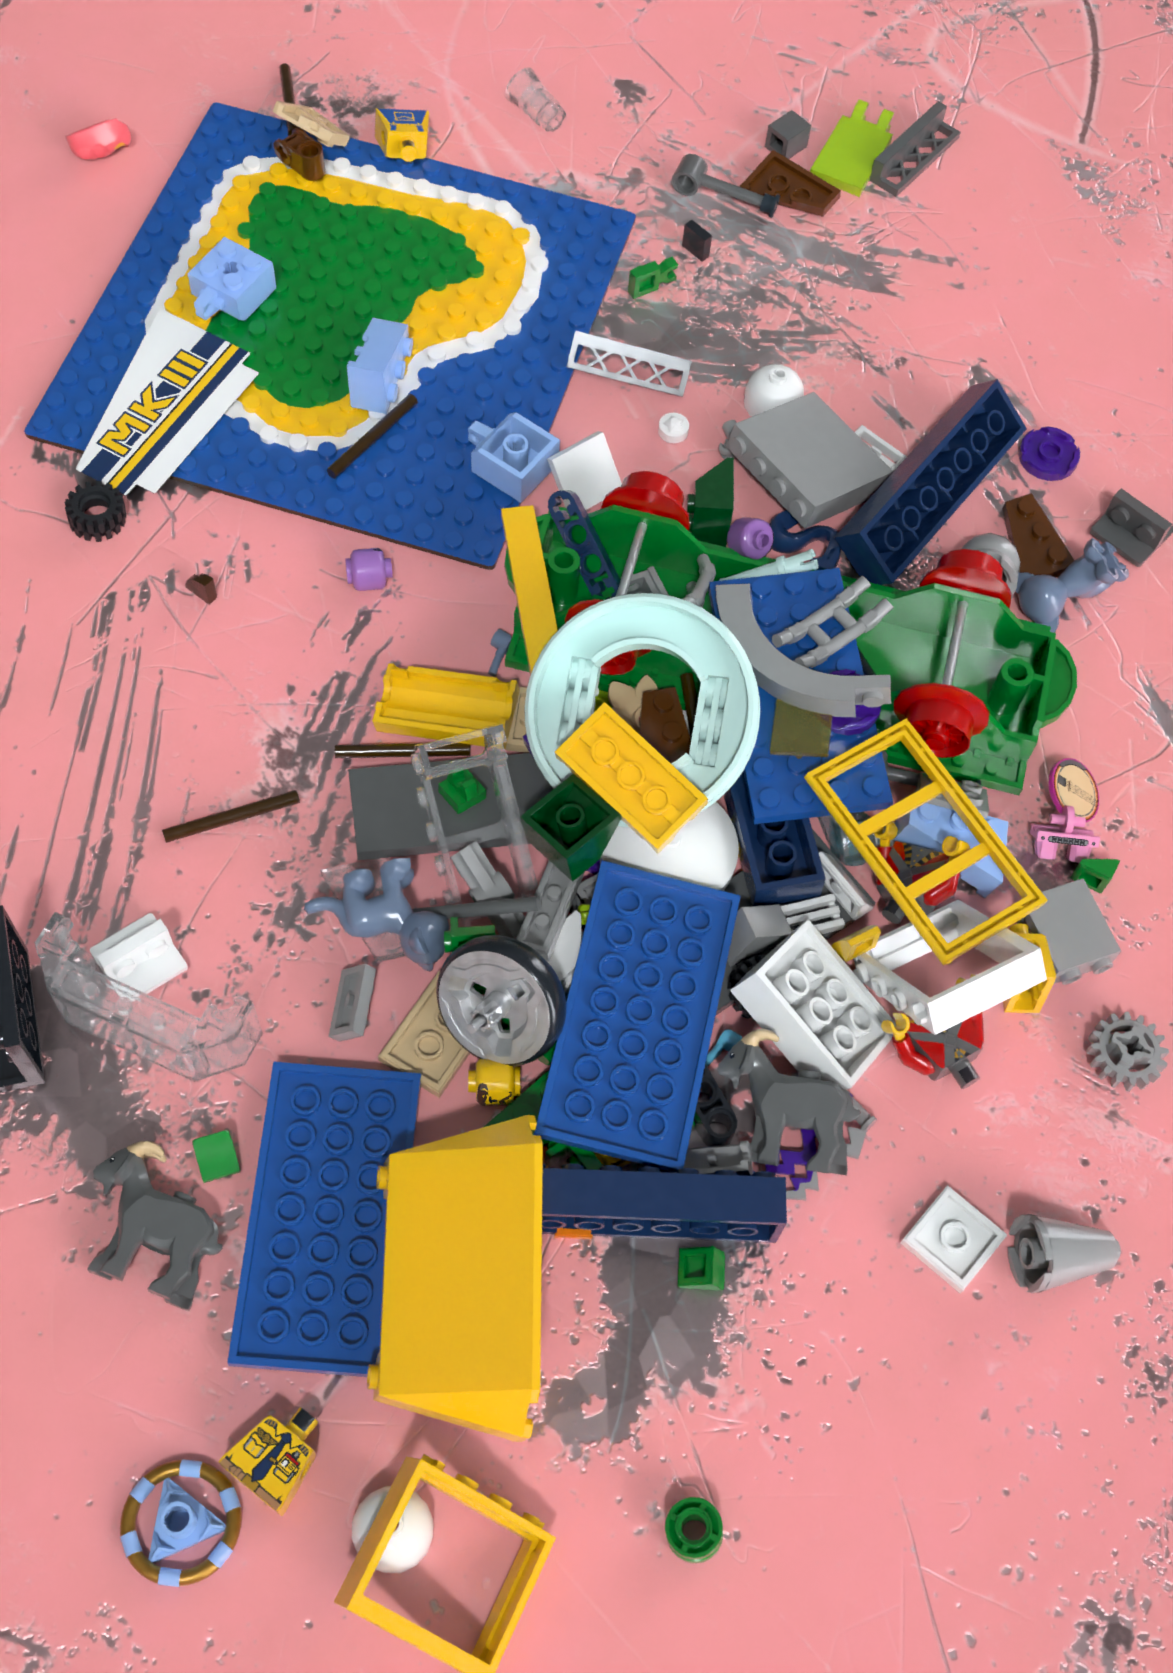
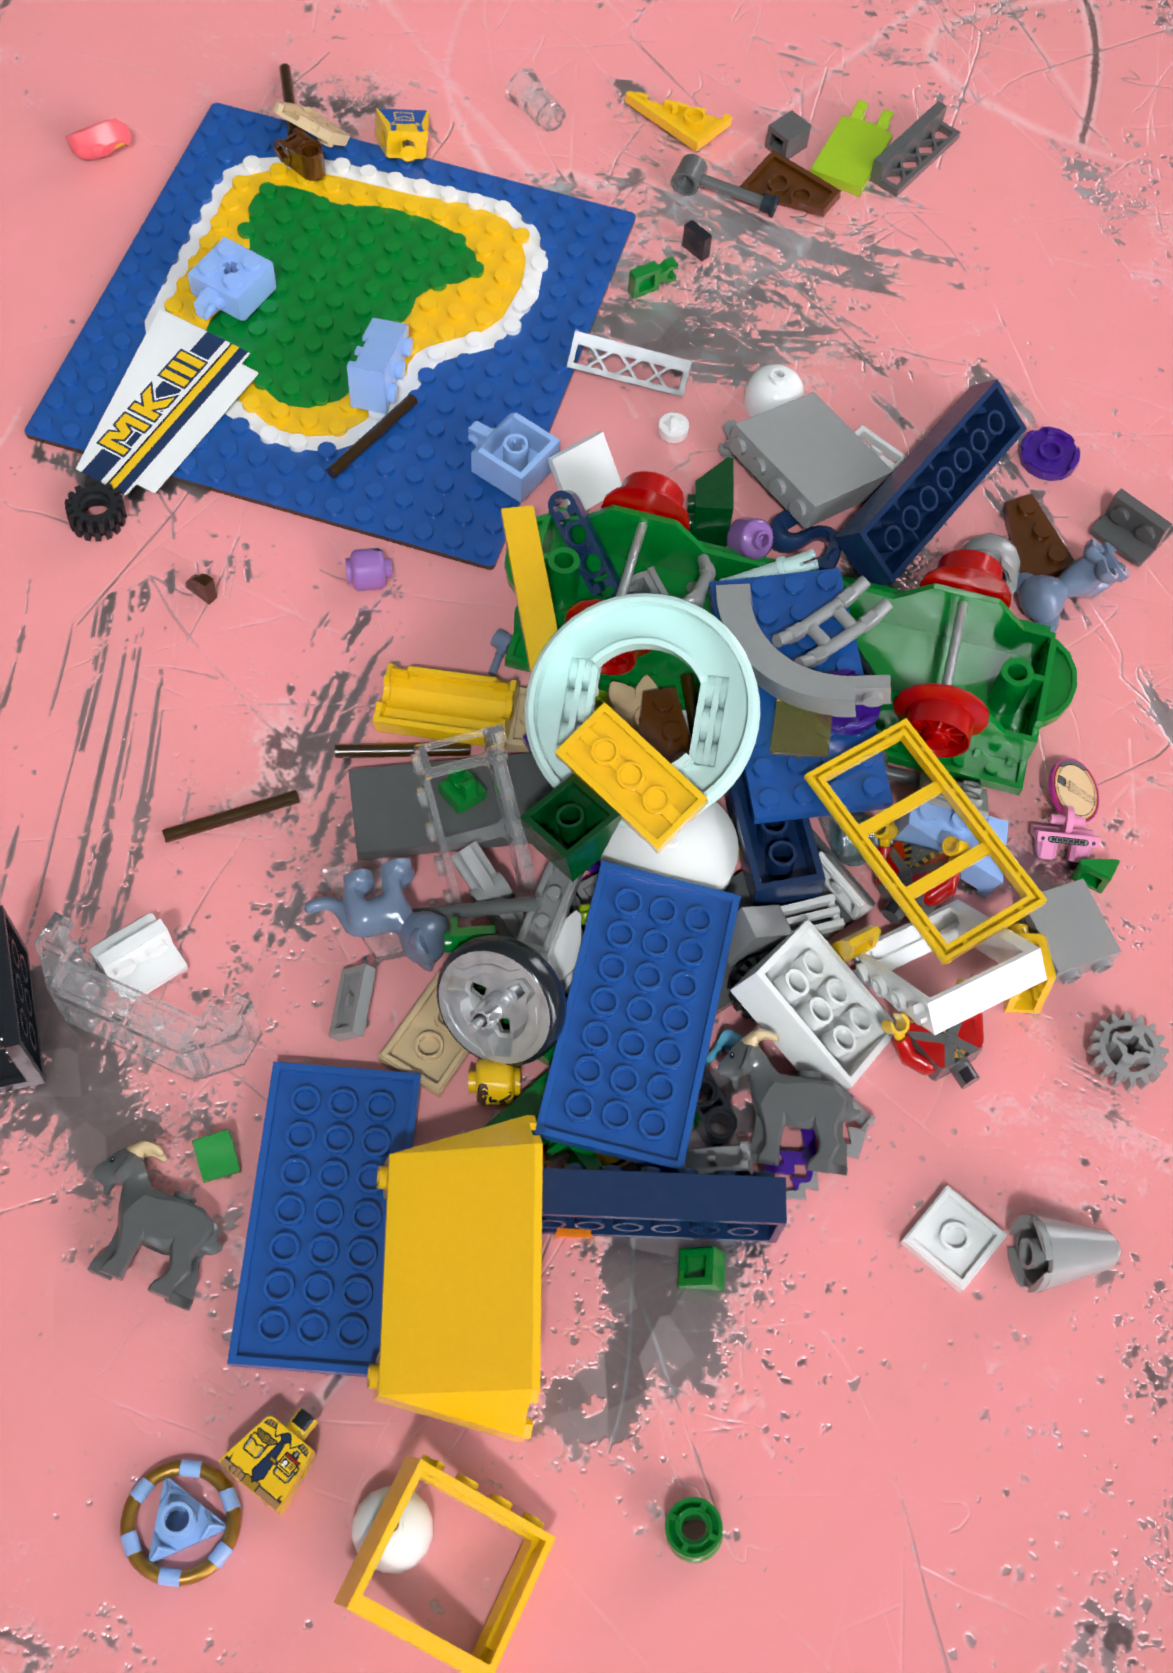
none -> yellow wing [625,91,732,152]

